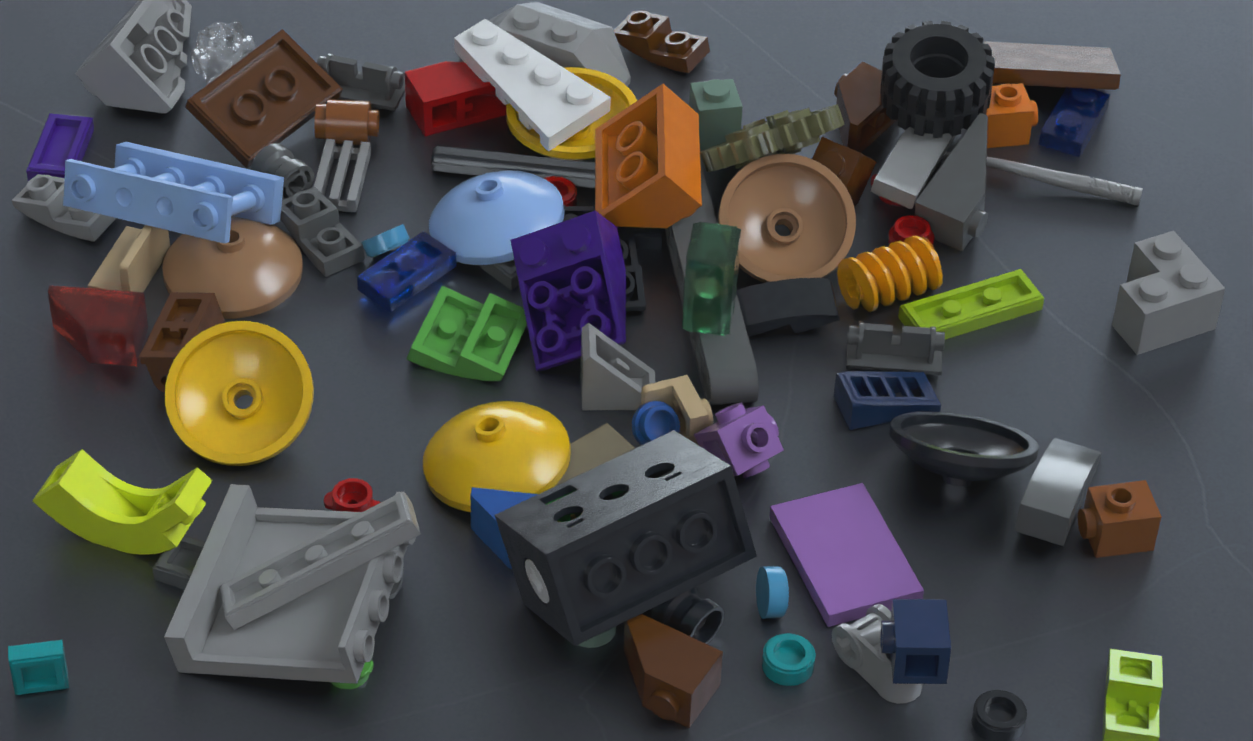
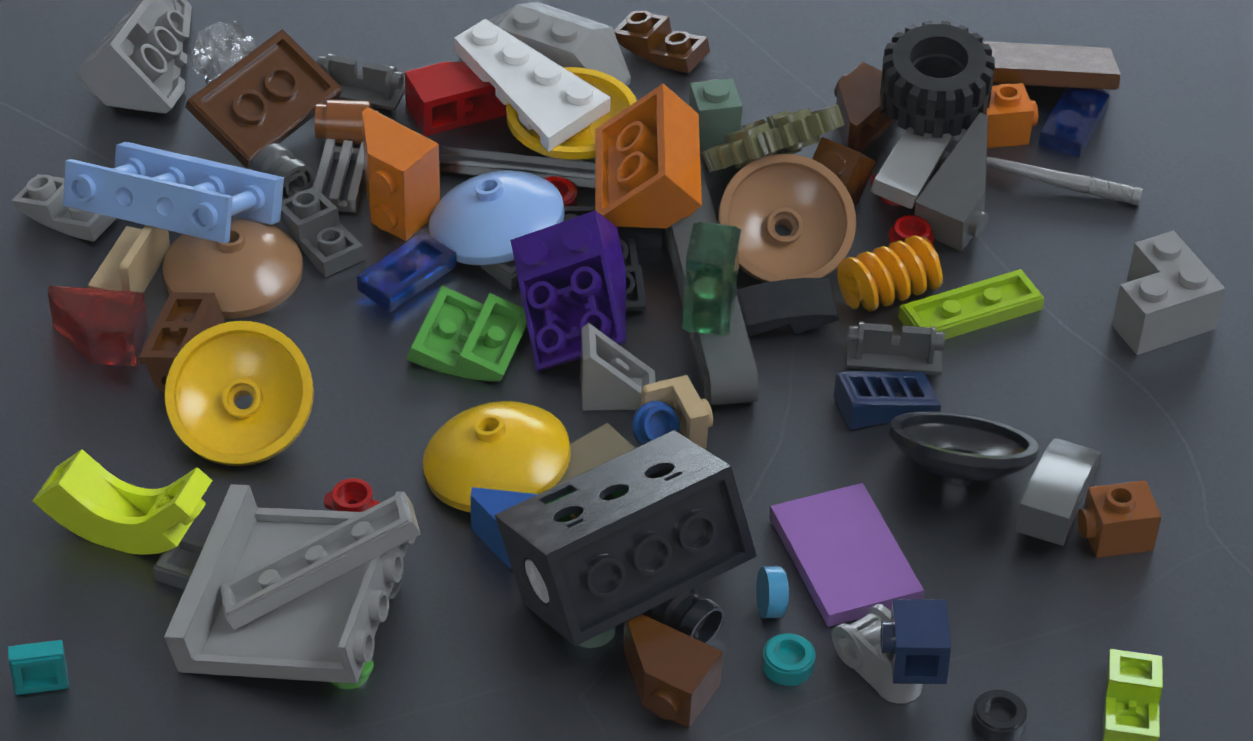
dark purple tile [26,113,94,181] -> none
dark azure tile [361,224,410,258] -> none
medium lavender brick [694,402,784,478] -> none
none -> orange slope [362,107,440,241]

